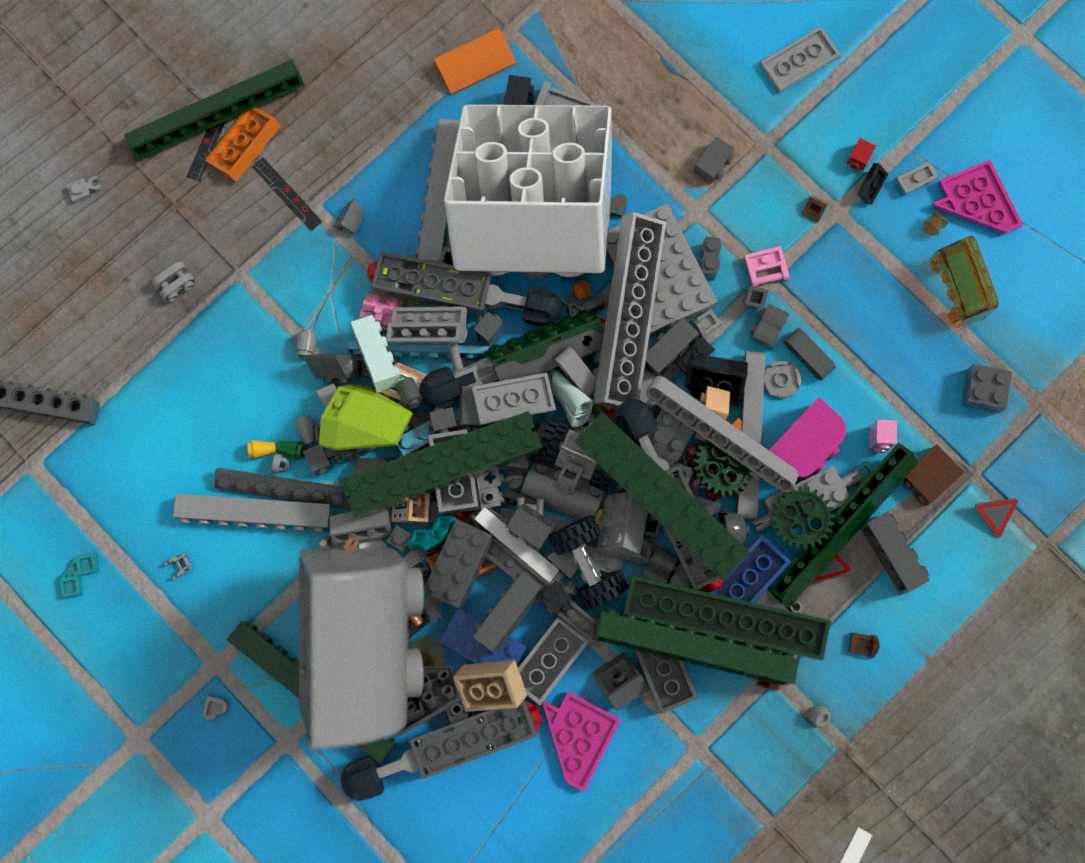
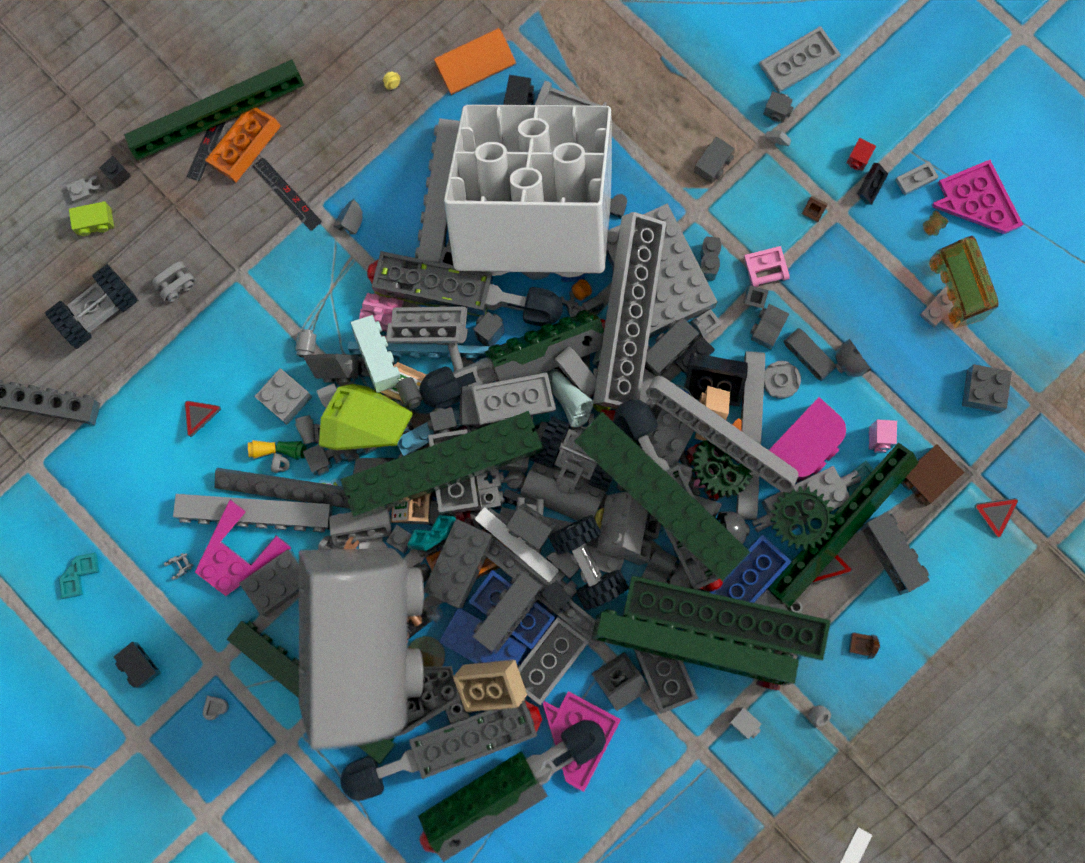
none -> black plate [45,264,139,349]
none -> lime brick [69,201,114,236]
none -> black brick [99,156,131,188]
none -> black brick [114,642,161,688]
none -> piece [185,401,221,437]
none -> dark pink wing [195,499,291,596]
none -> dark grey brick [239,549,299,617]
none -> light grey brick [254,368,312,425]
none -> light yellow plate [383,71,400,90]
none -> piece [418,720,606,862]
none -> blue brick [469,570,556,650]
none -> light grey brick [729,707,761,739]
none -> dark grey brick [763,91,794,123]
none -> light grey tile [765,131,791,146]
none -> dark grey cylinder [835,339,871,377]
none -> light grey plate [920,286,960,327]

